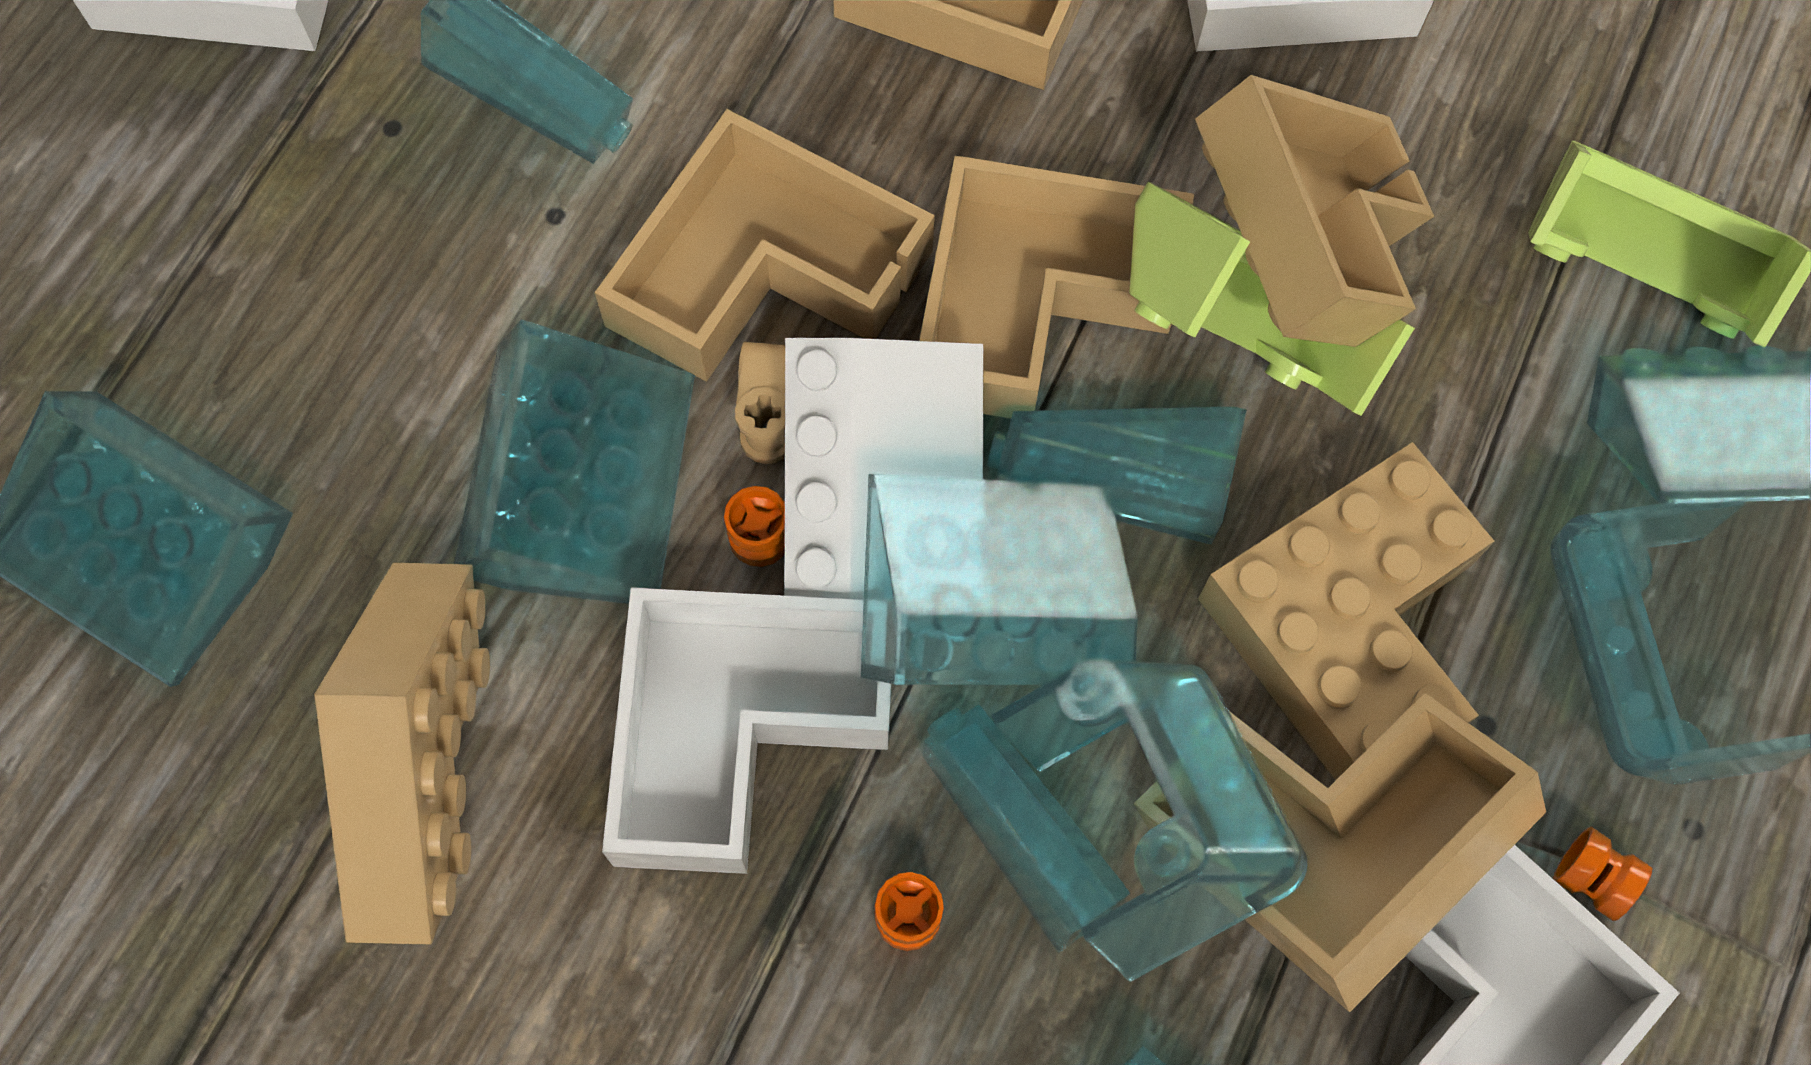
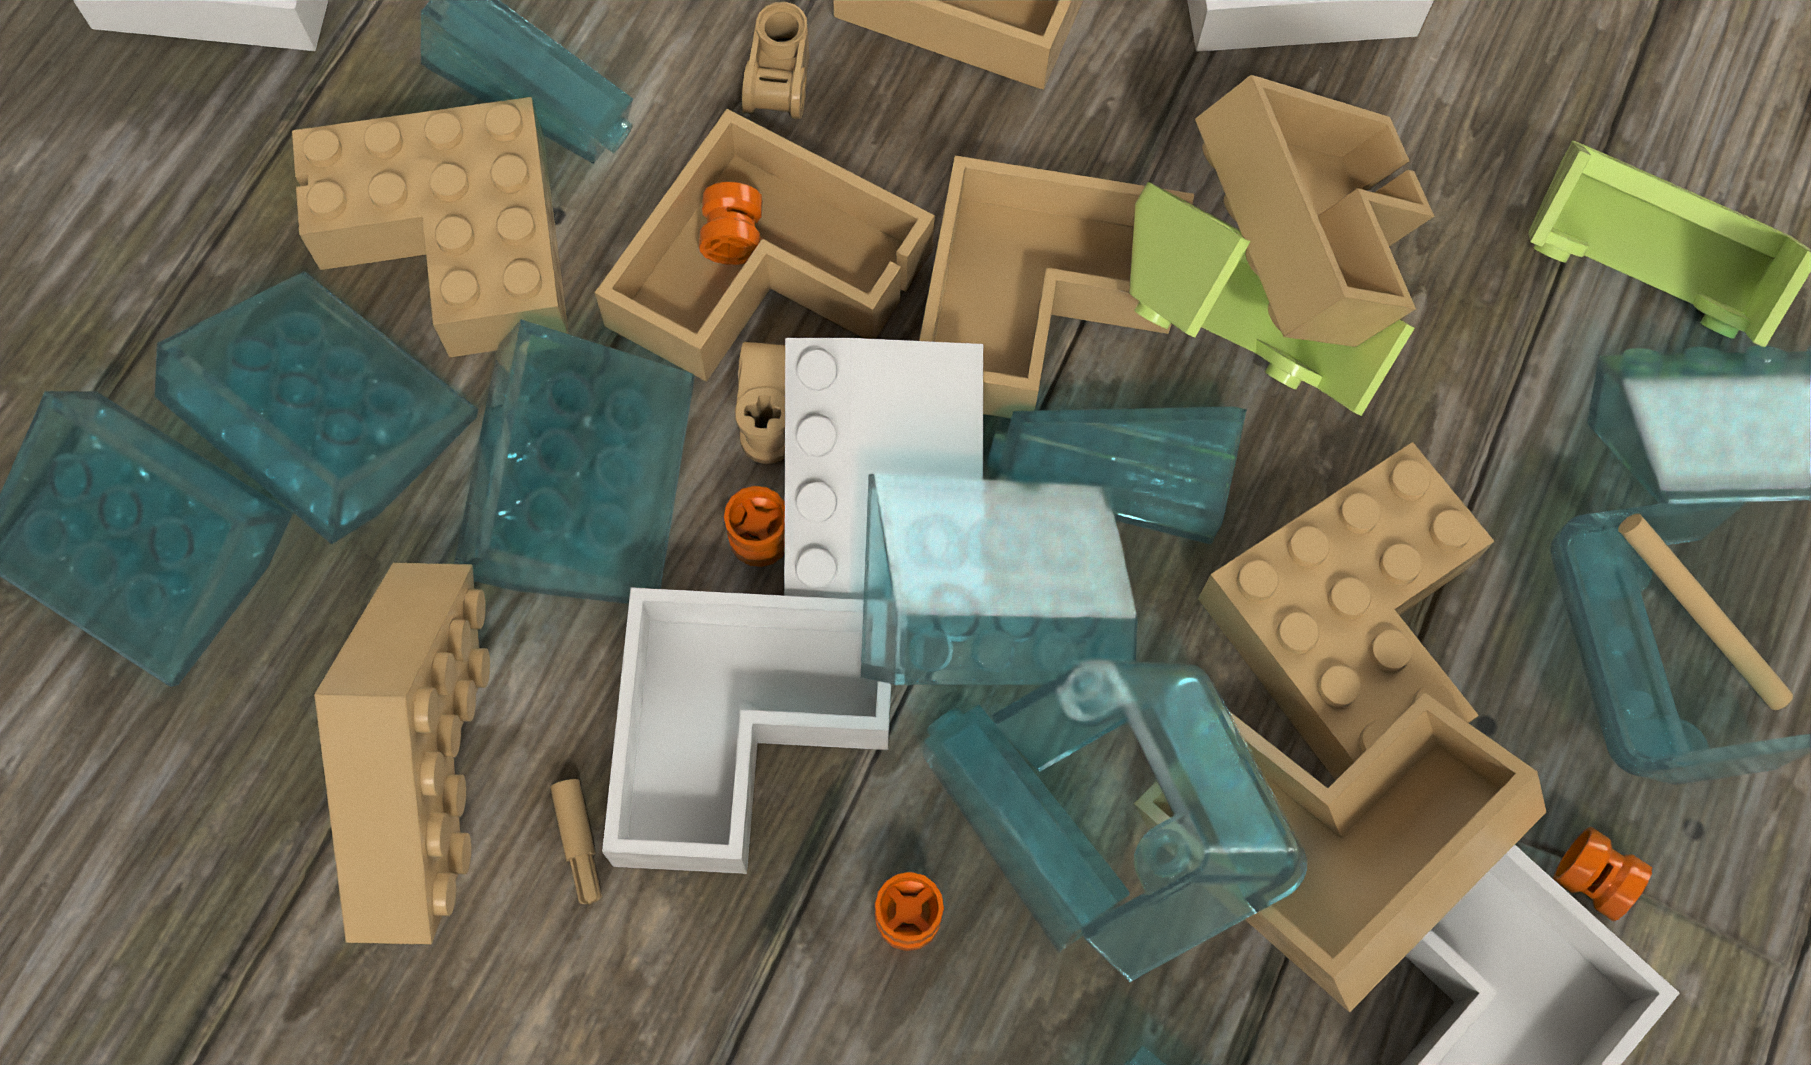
none -> clear light blue slope [155,271,479,544]
none -> tan piece [292,97,569,358]
none -> tan pin [550,779,602,904]
none -> orange wheel [699,182,763,265]
none -> tan piece [742,2,810,119]
none -> tan bar [1618,514,1793,710]

